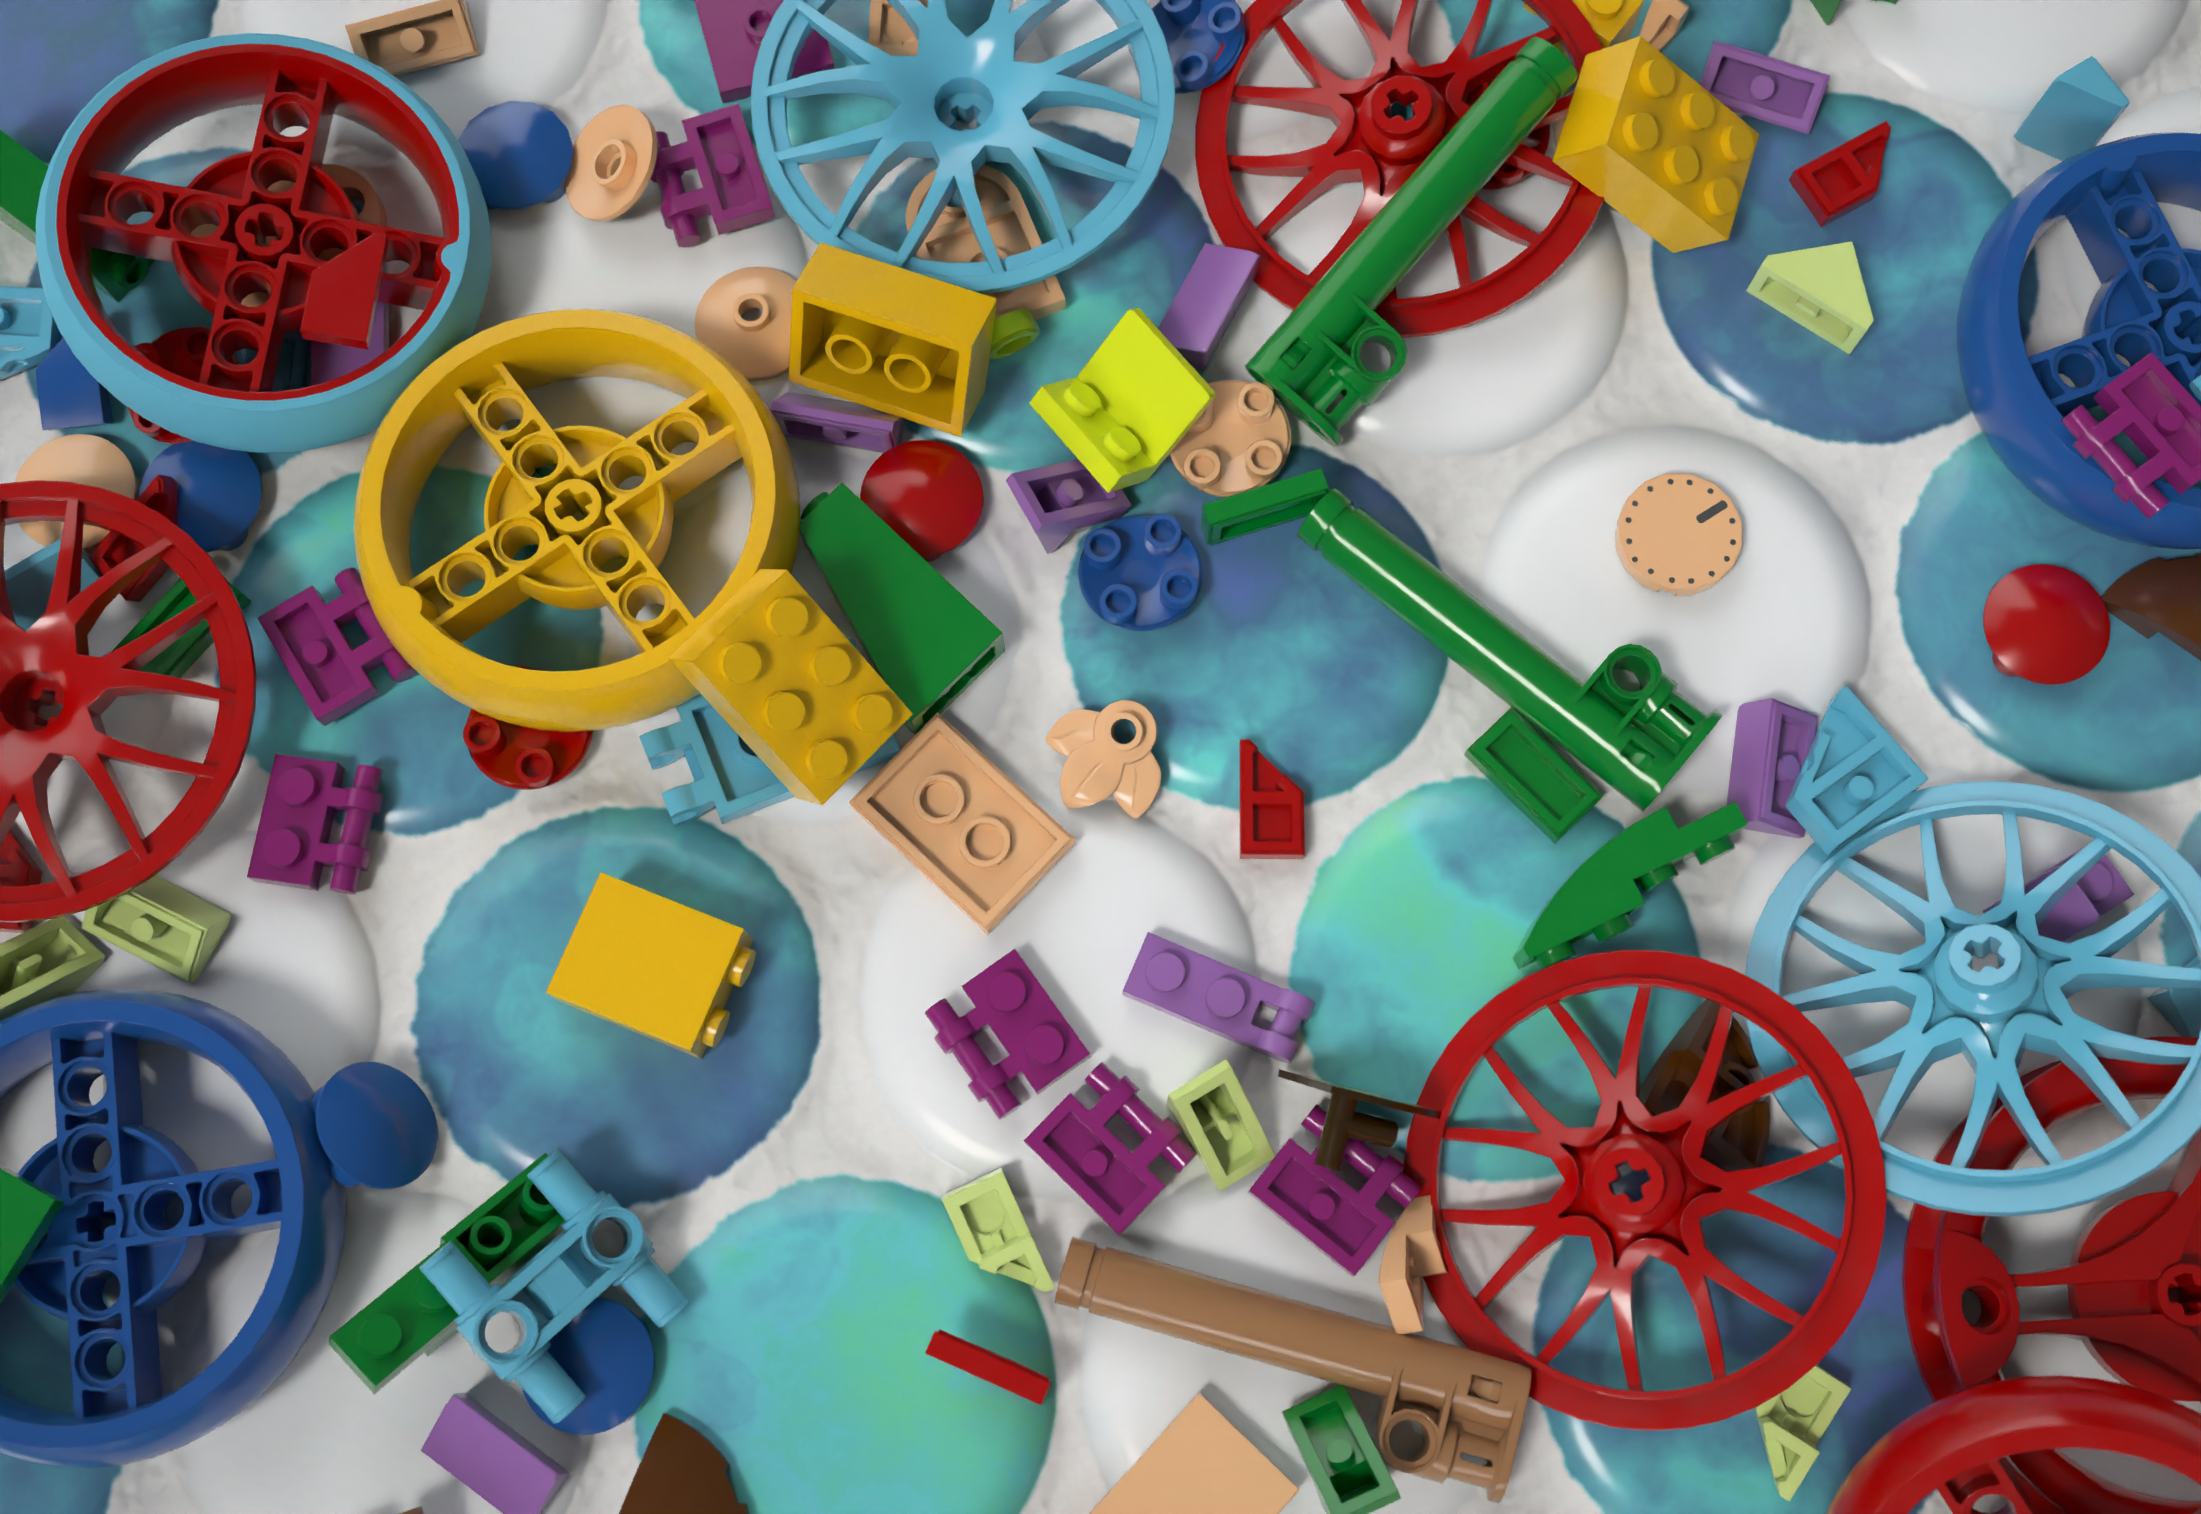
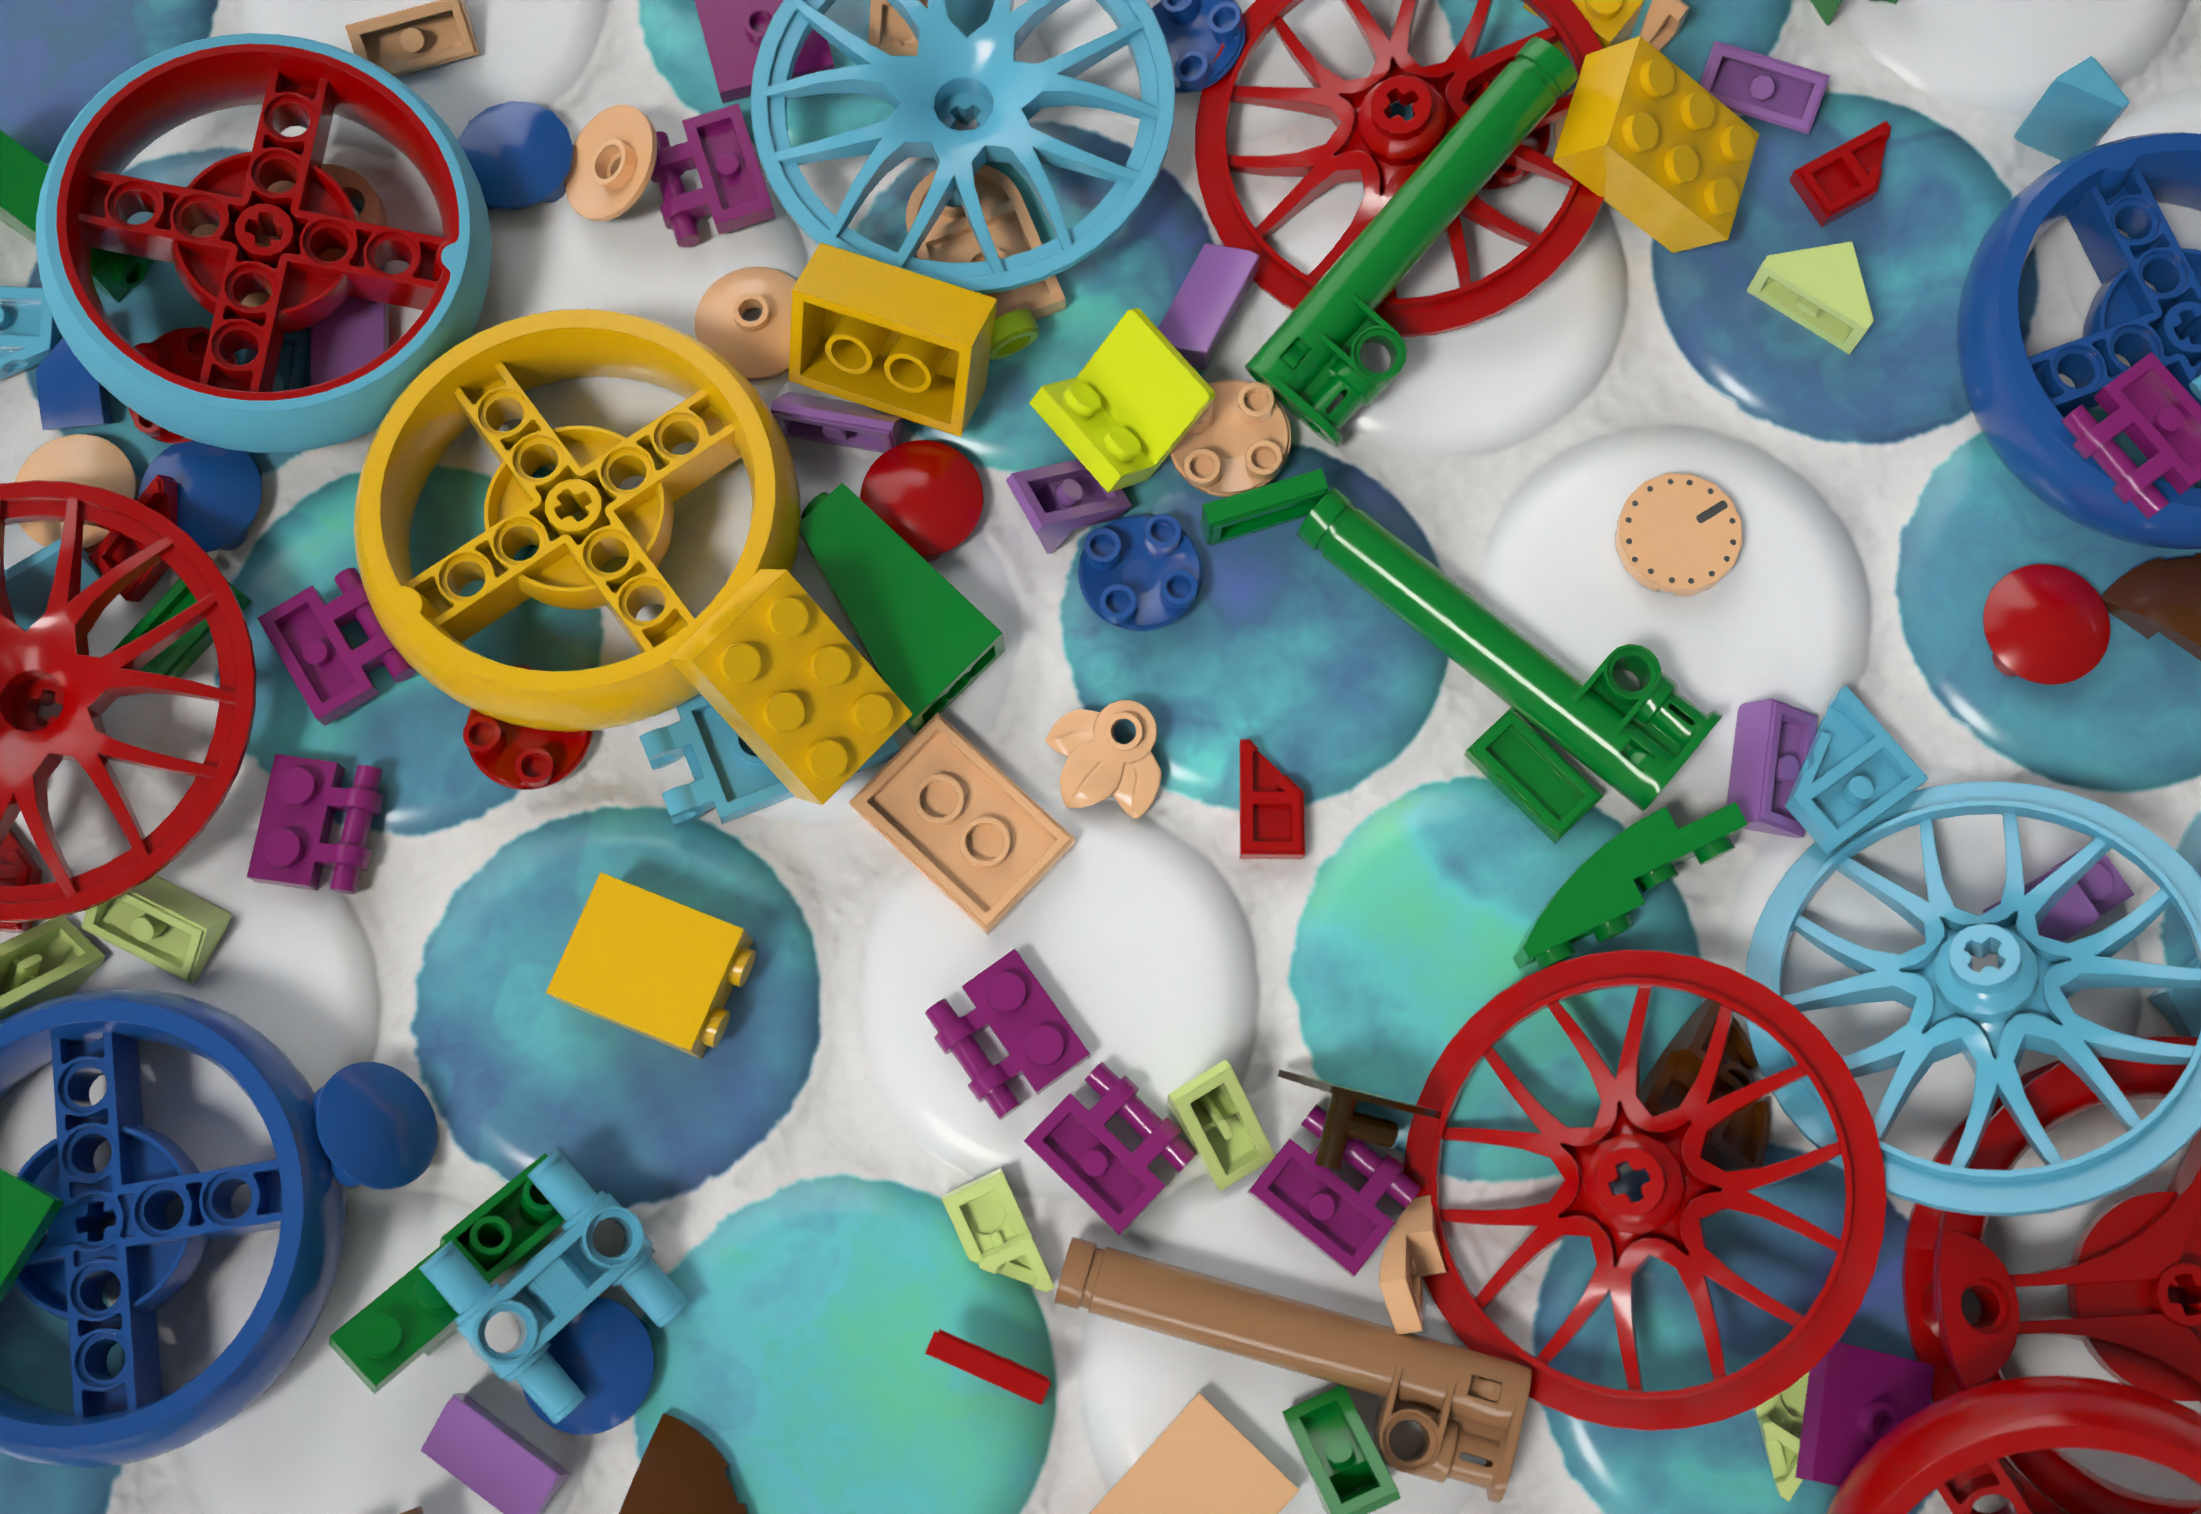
red tile [300,231,389,350] -> none
medium lavender plate [1122,932,1316,1064] -> none
none -> magenta plate [1795,1342,1935,1504]

